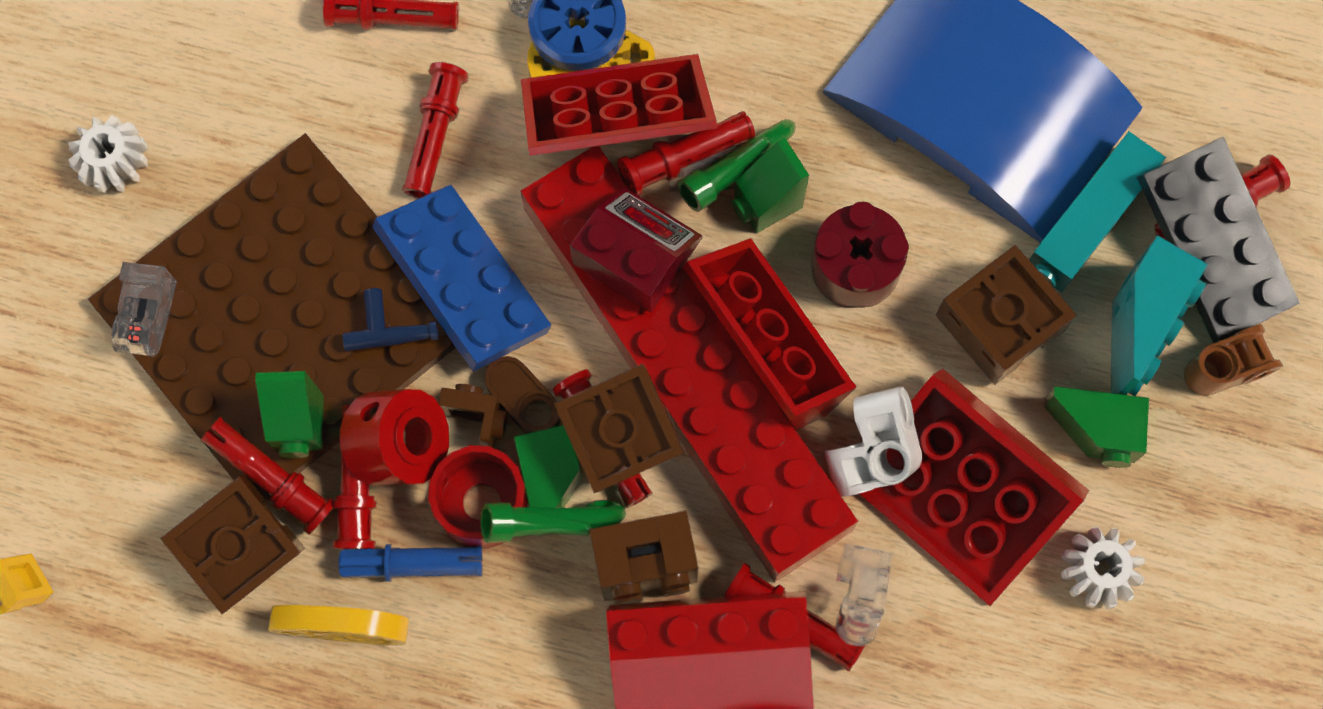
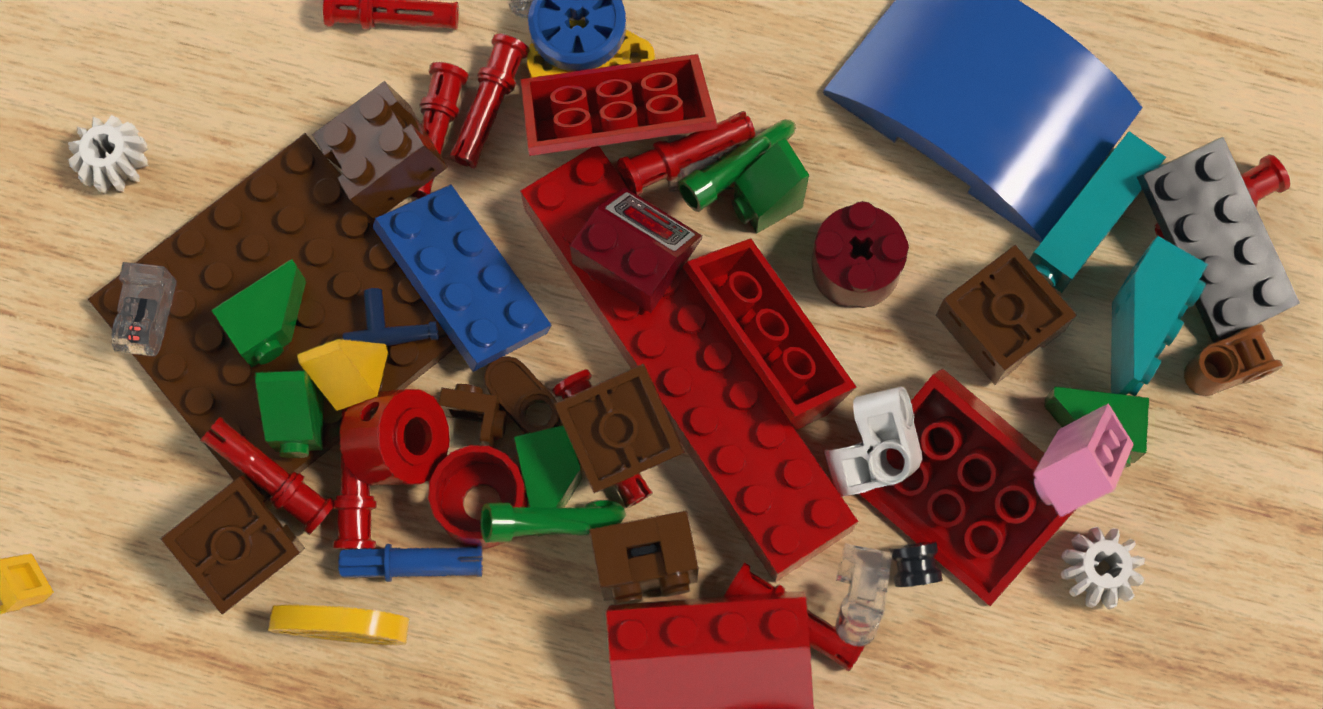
none -> green slope [211,259,306,367]
none -> yellow slope [297,339,388,411]
none -> reddish brown piece [312,81,448,220]
none -> red pin [449,33,530,168]
none -> black wheel [889,541,943,587]
none -> bright pink brick [1034,403,1134,517]

